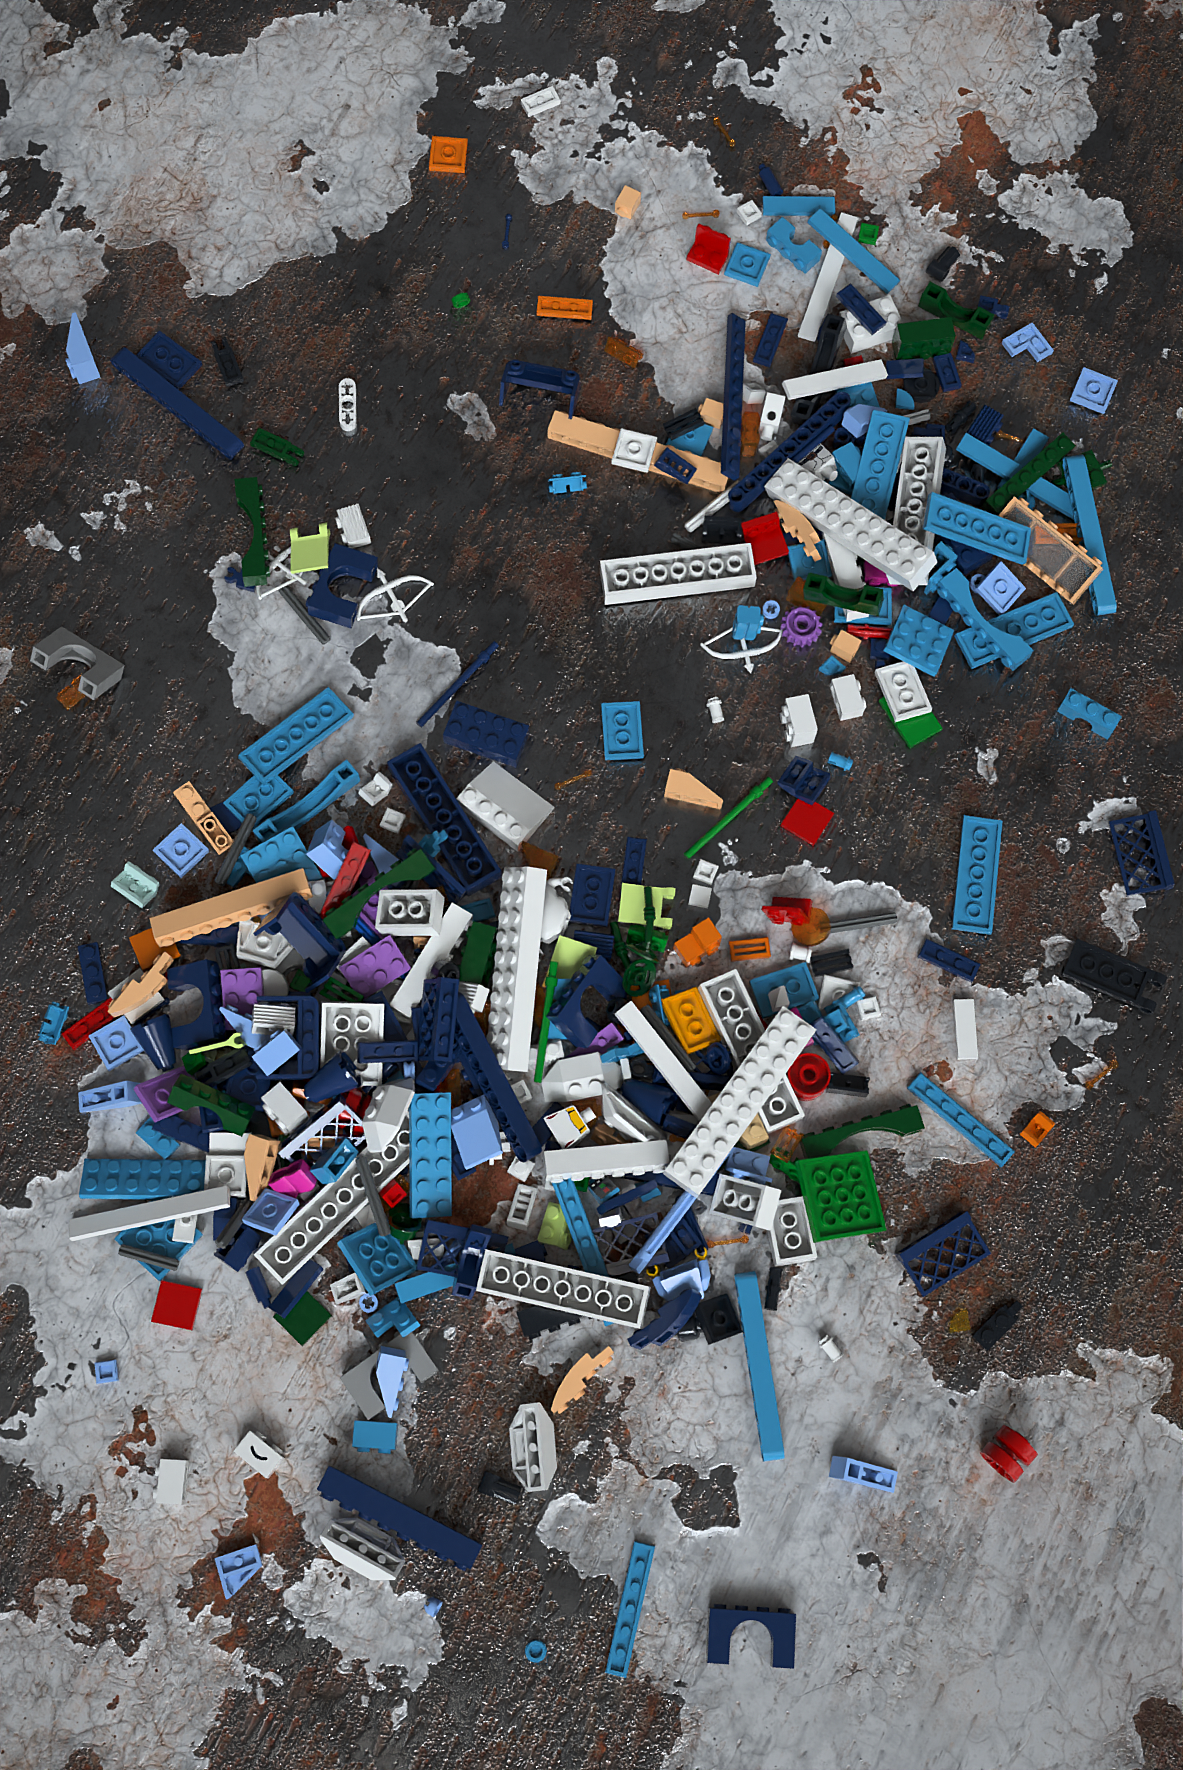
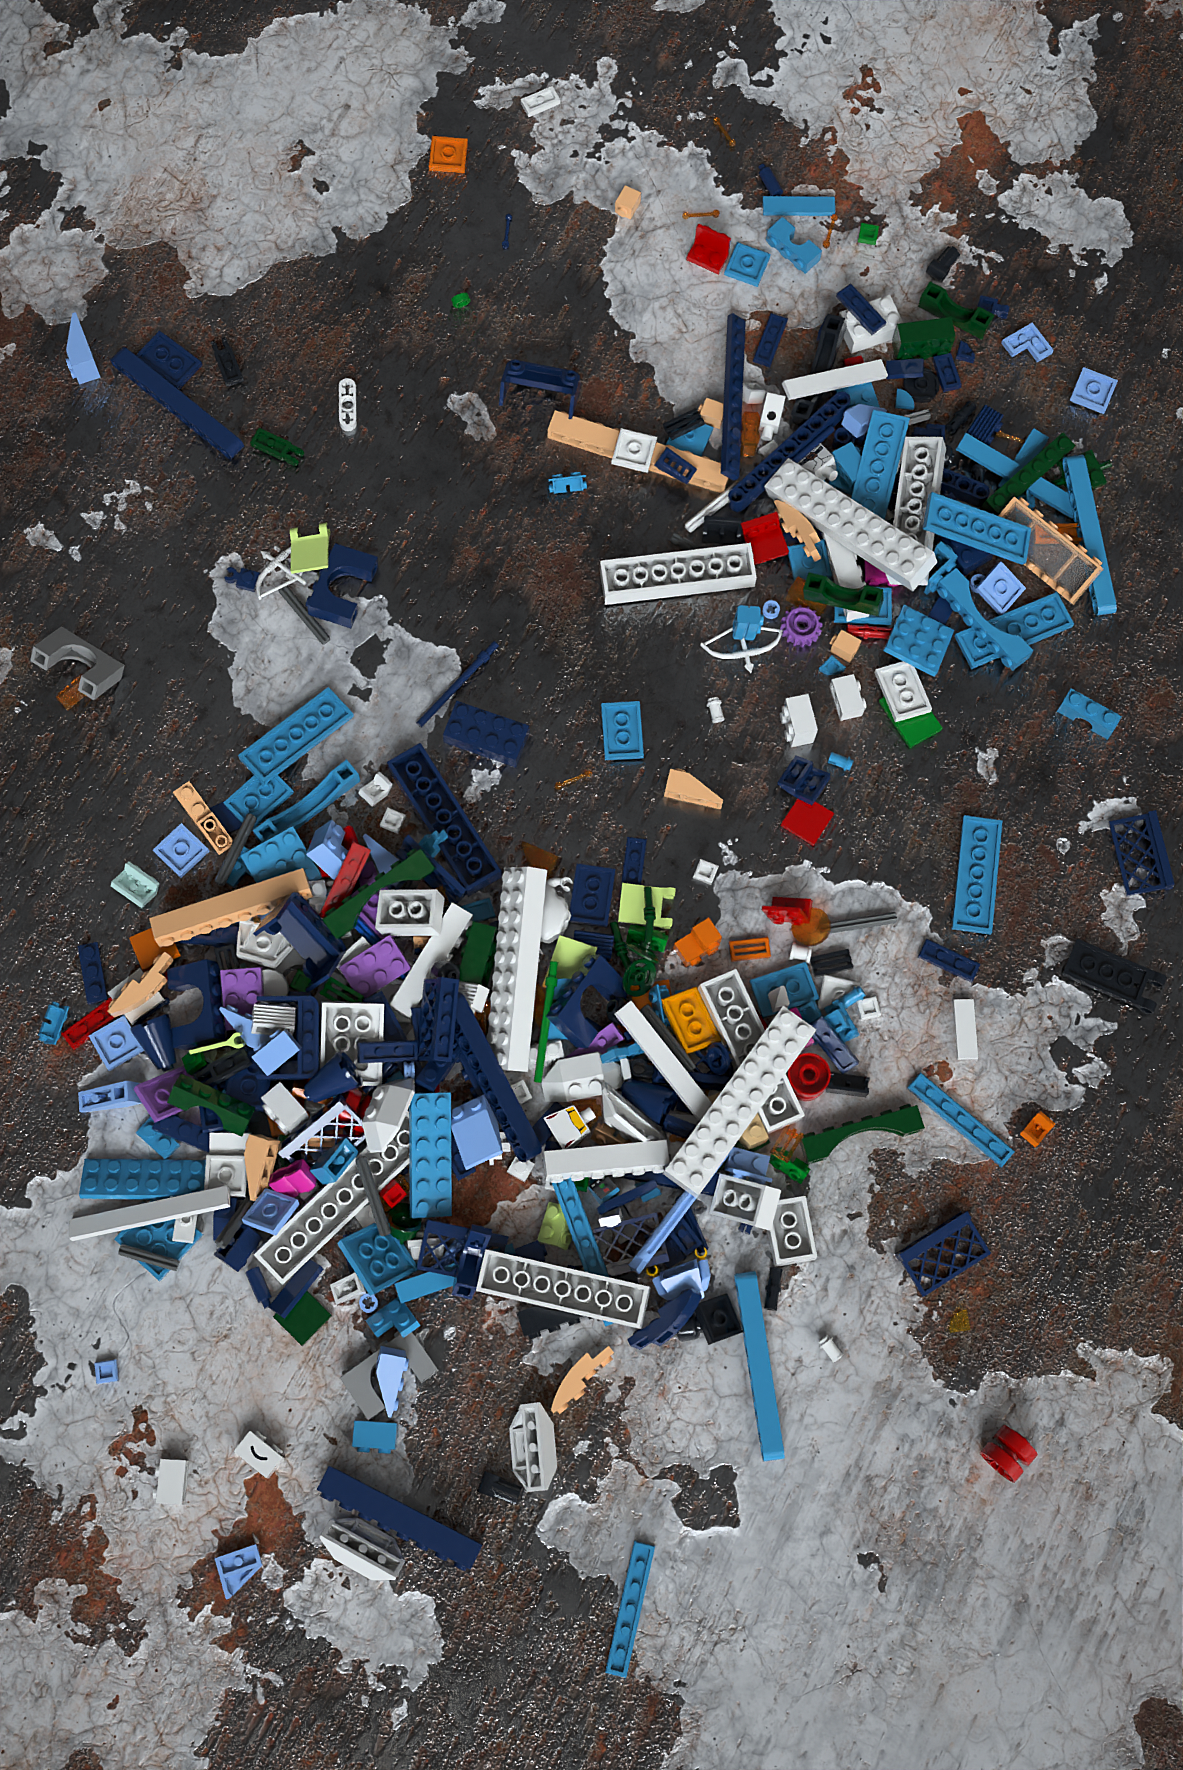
red tile [151,1280,203,1331] -> none
dark green arch [234,477,270,587] -> none
white brick [335,504,371,549] -> none
white piece [357,568,434,622] -> none
light blue hinge [424,1597,442,1617] -> none
clear orange hinge [440,1068,462,1110] -> none
white slope [456,761,554,852] -> none
white slope [507,1183,538,1231] -> none
dark azure tile [525,1639,547,1663] -> none
orange plate [537,296,593,320] -> none
clear orange hinge [604,336,644,368] -> none
green bar [684,777,773,859] -> none
white tile [688,884,712,909] -> none
dark blue arch [706,1604,796,1669] -> none
clear orange hinge [707,1235,749,1248] -> none
white plate [737,200,762,226] -> none
green plate [795,1150,887,1243] -> none
white tile [798,212,858,342] -> none
dark azure tile [807,208,900,294] -> none
light blue slope [829,1456,898,1493] -> none
dark blue plate [870,639,890,670] -> none
black hinge [971,1301,1023,1352] -> none
clear orange hinge [1085,1061,1119,1089] -> none

